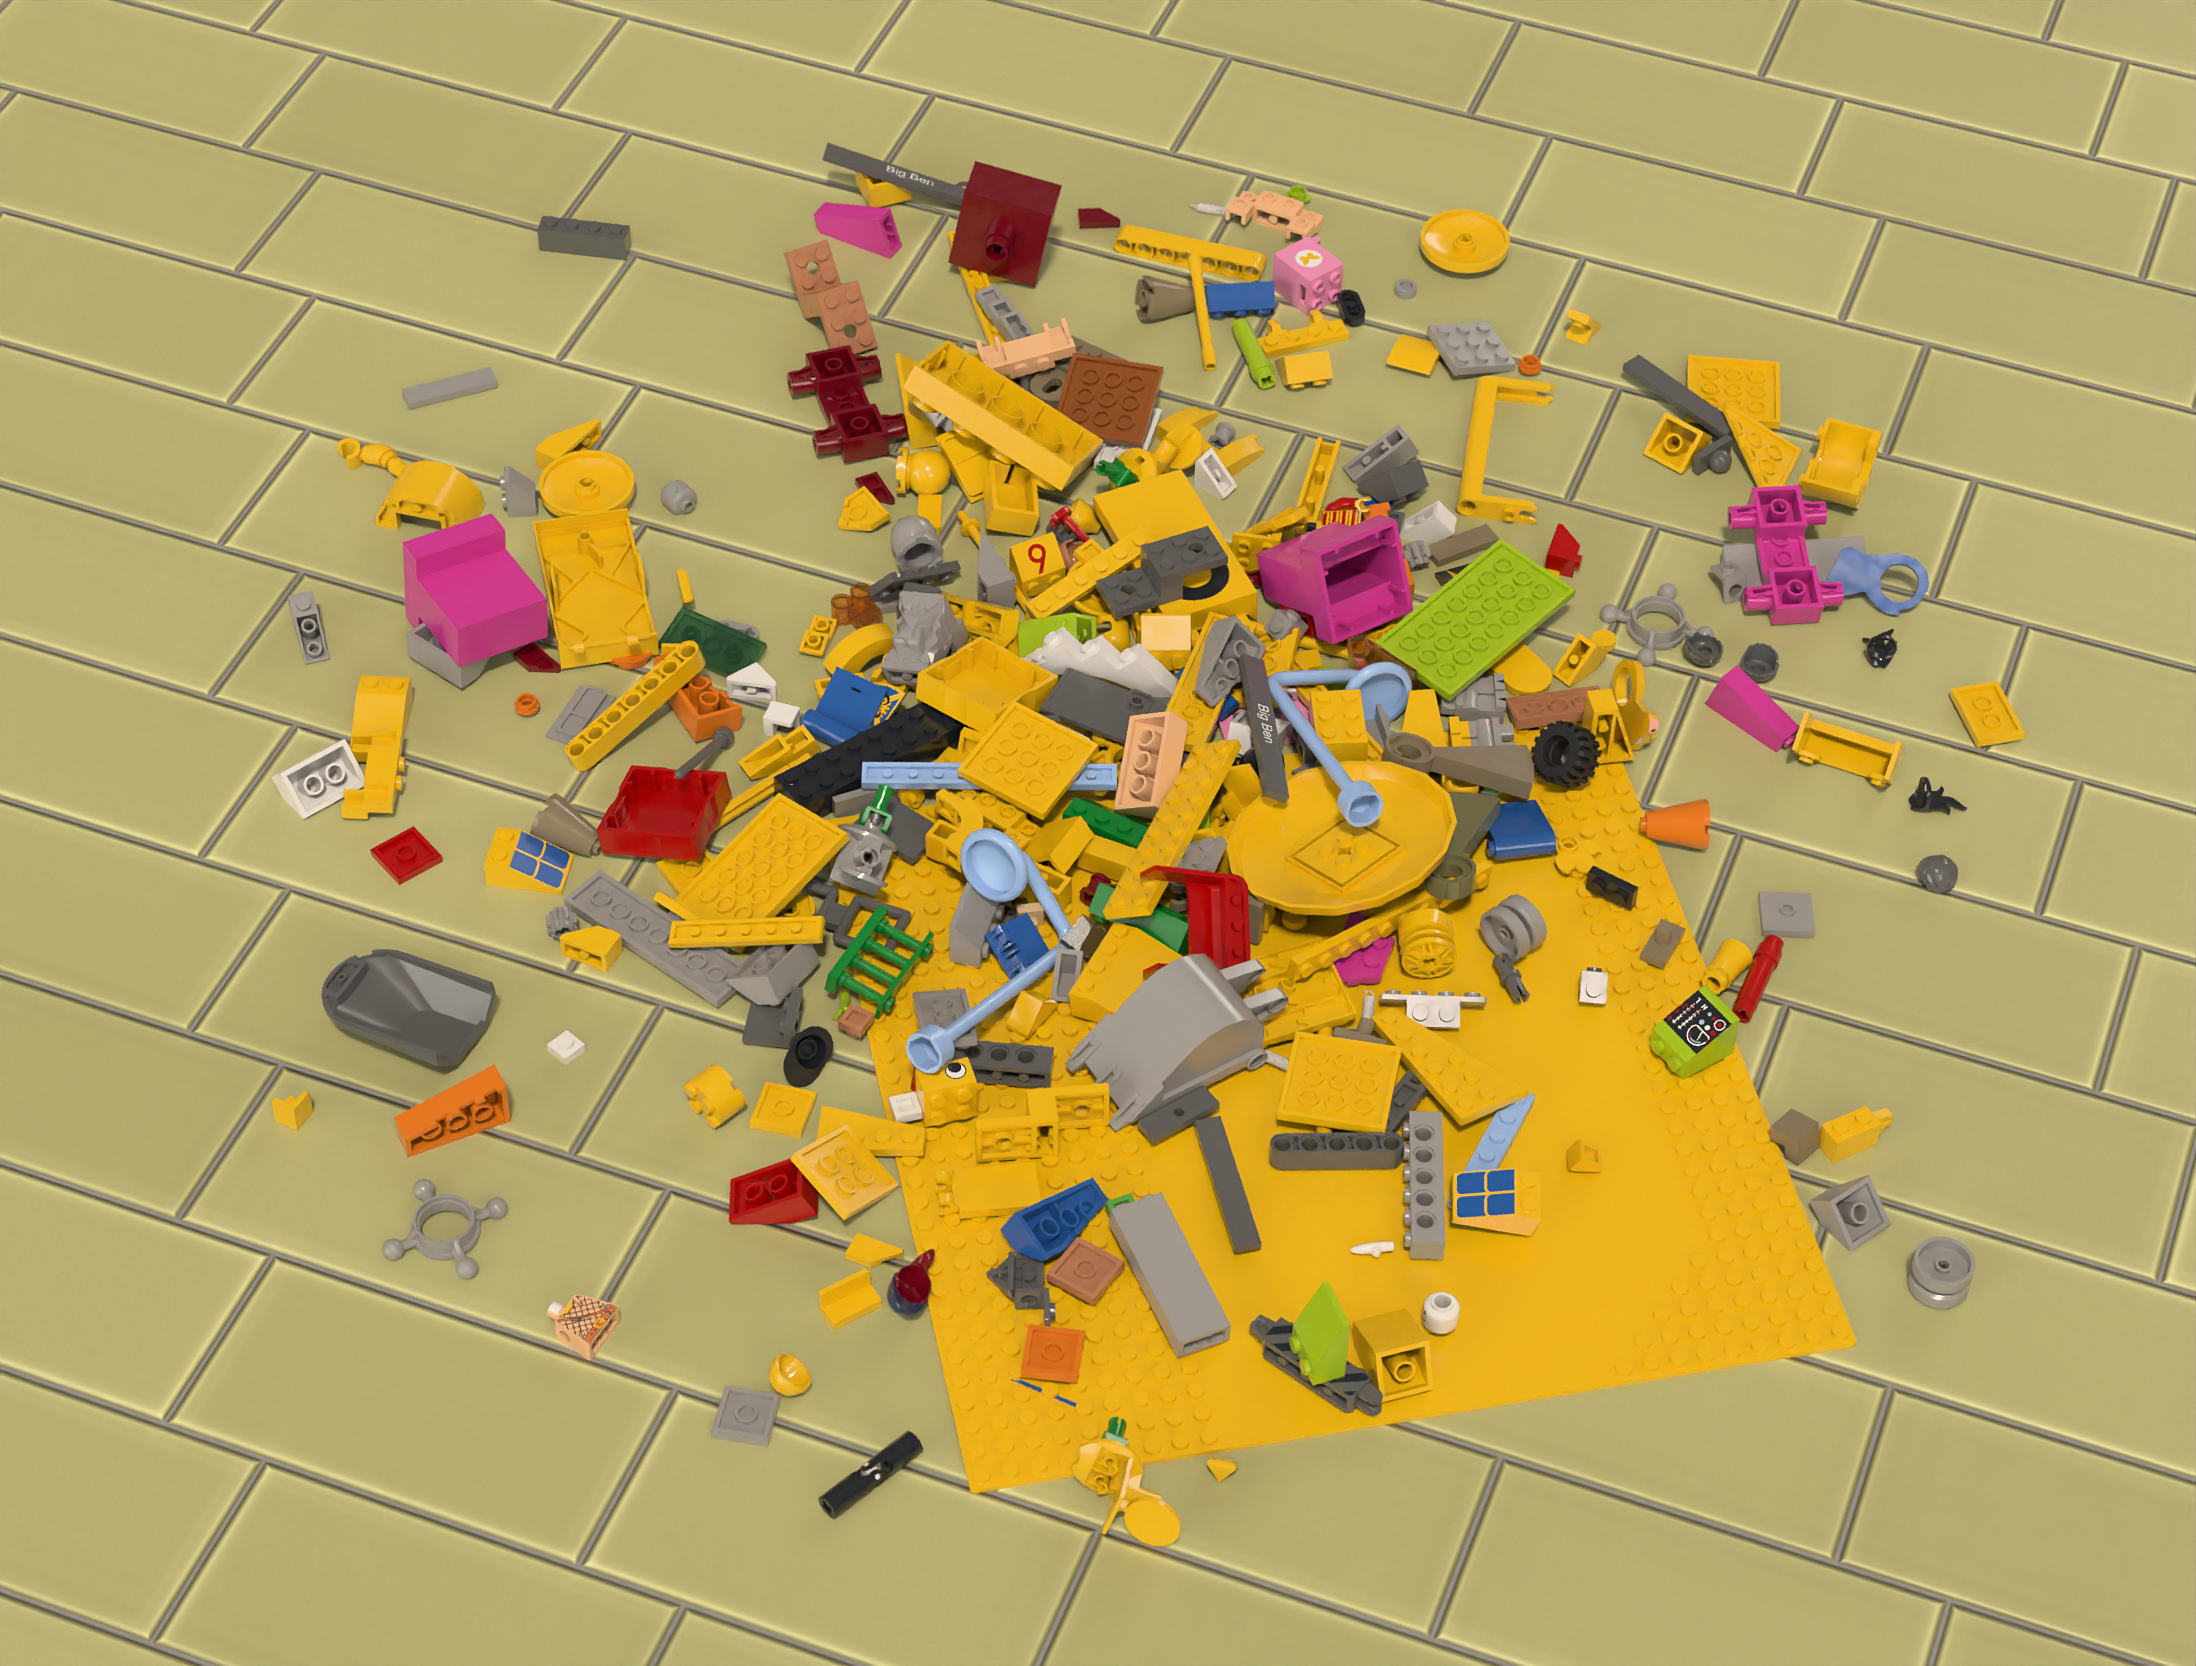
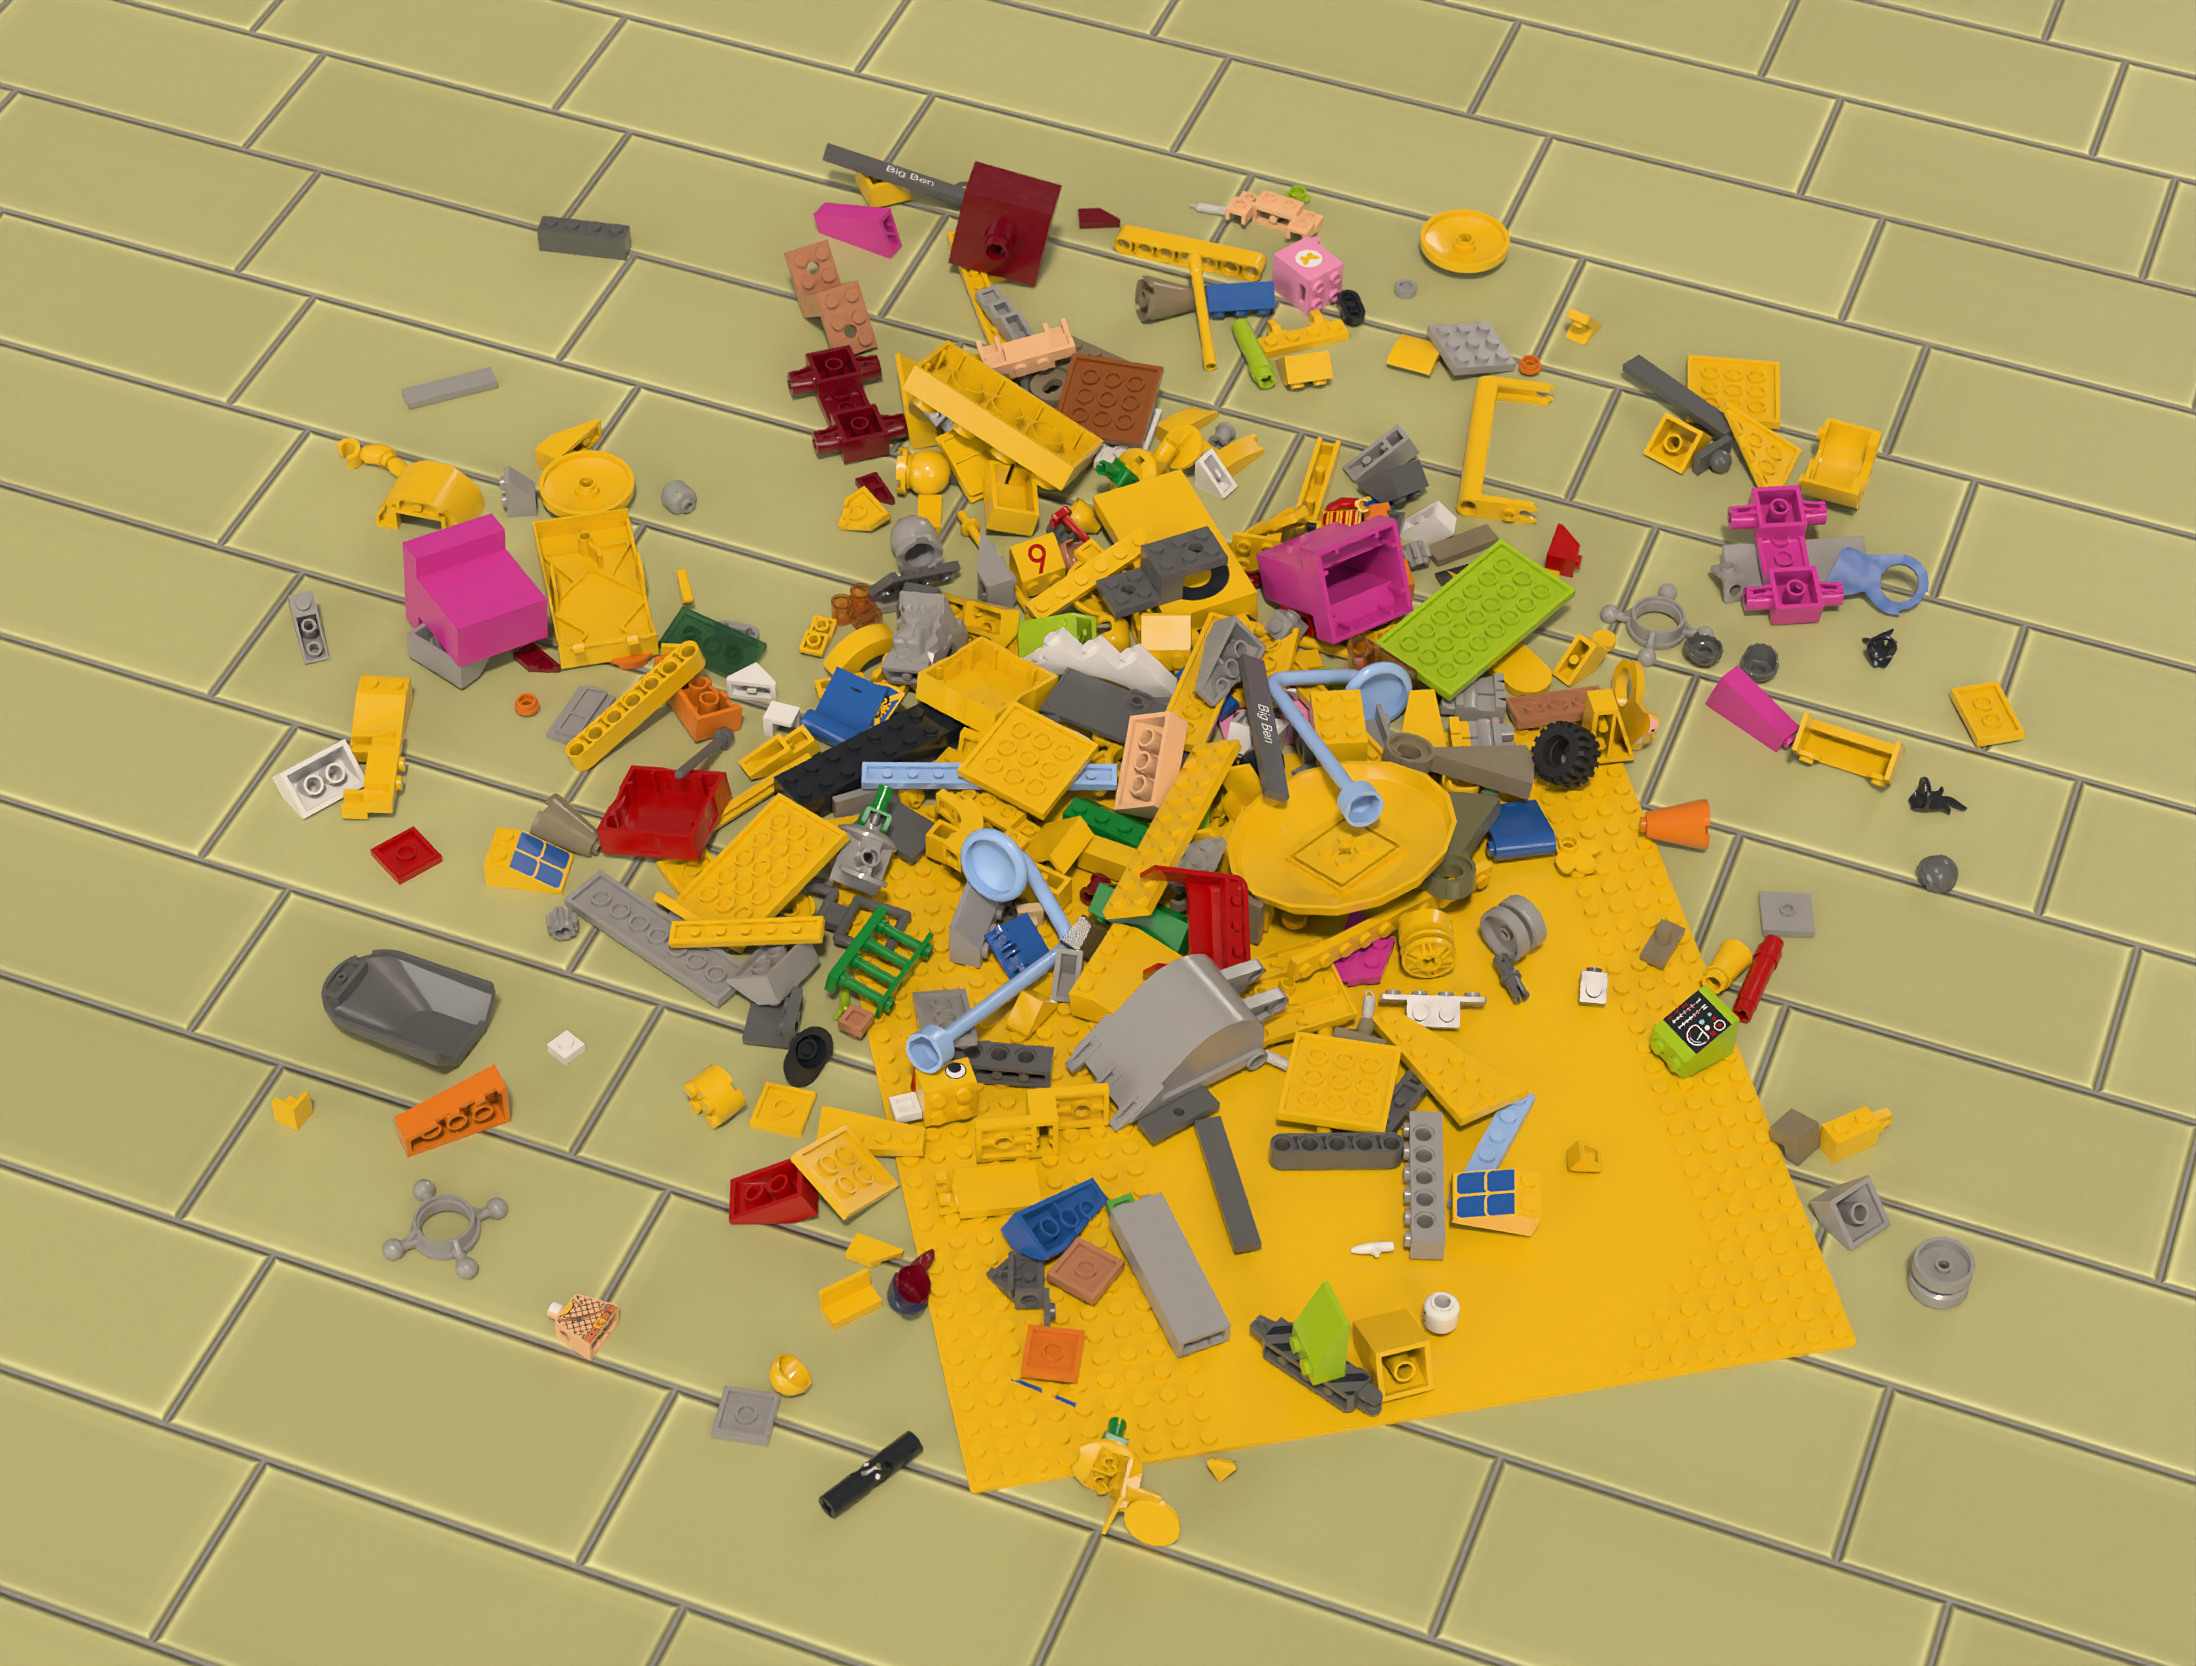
yellow slope [560,926,623,973] -> none
black plate [1586,865,1639,911] -> none

